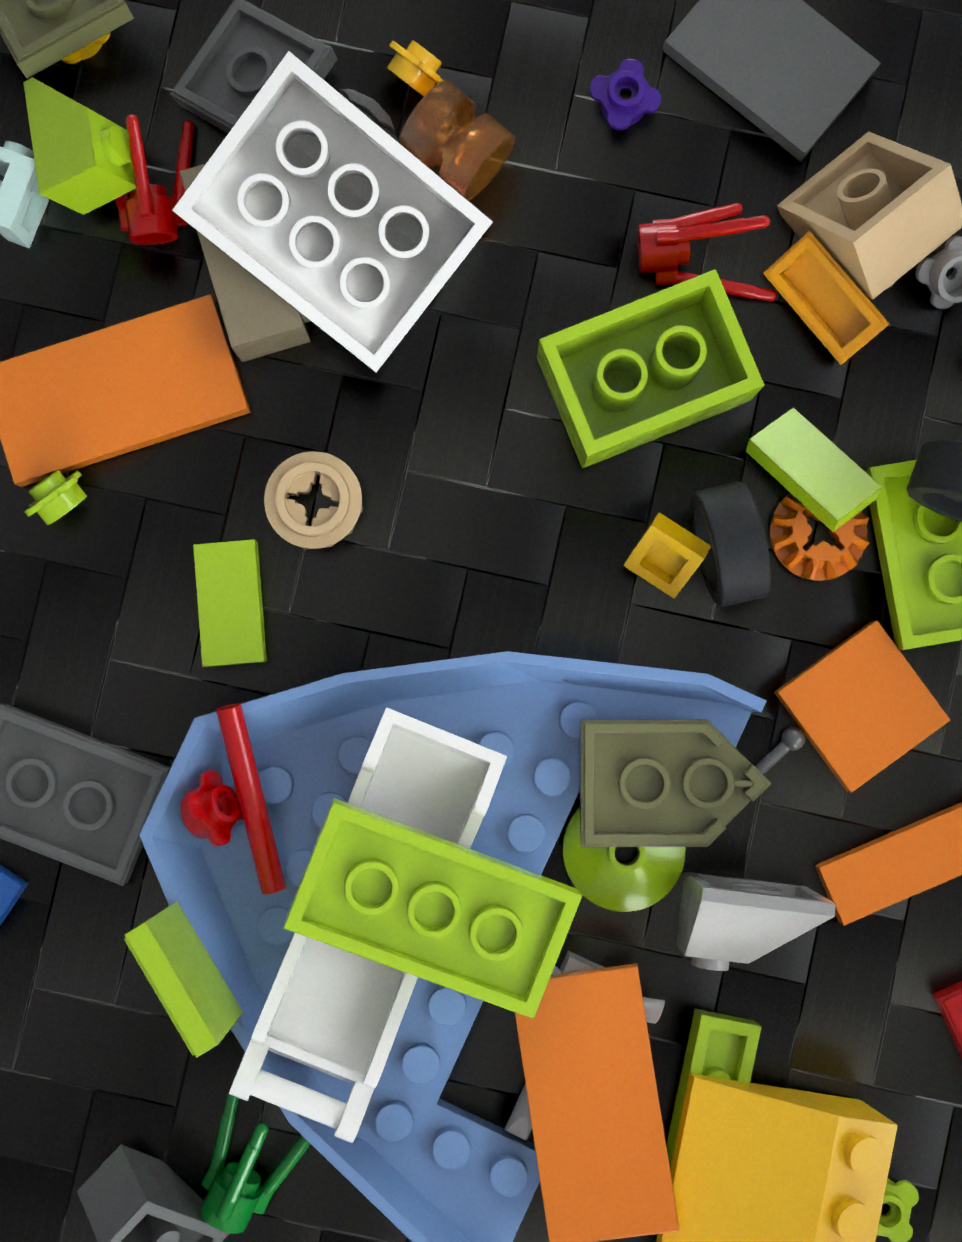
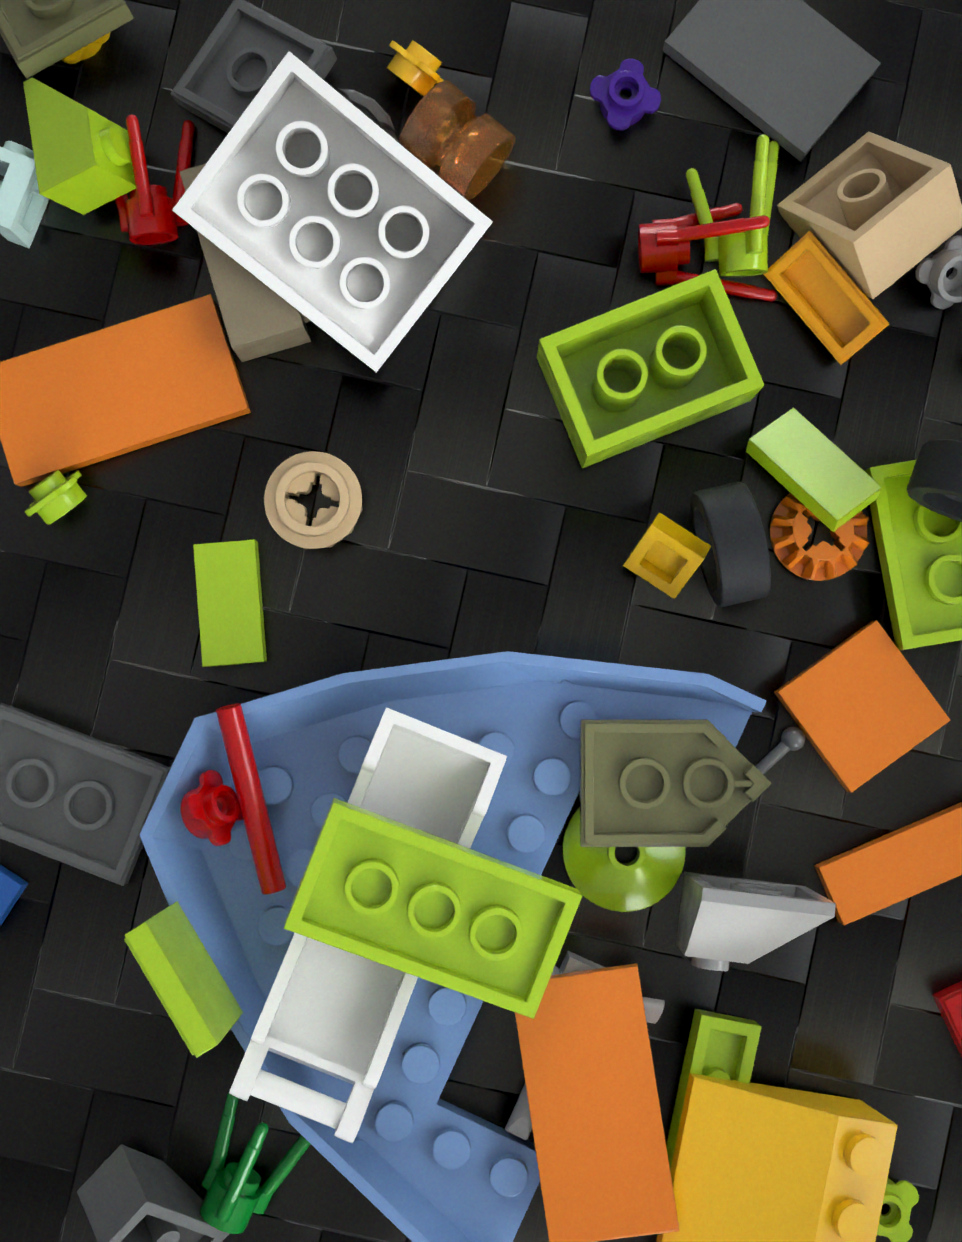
none -> lime plant [686,134,779,277]

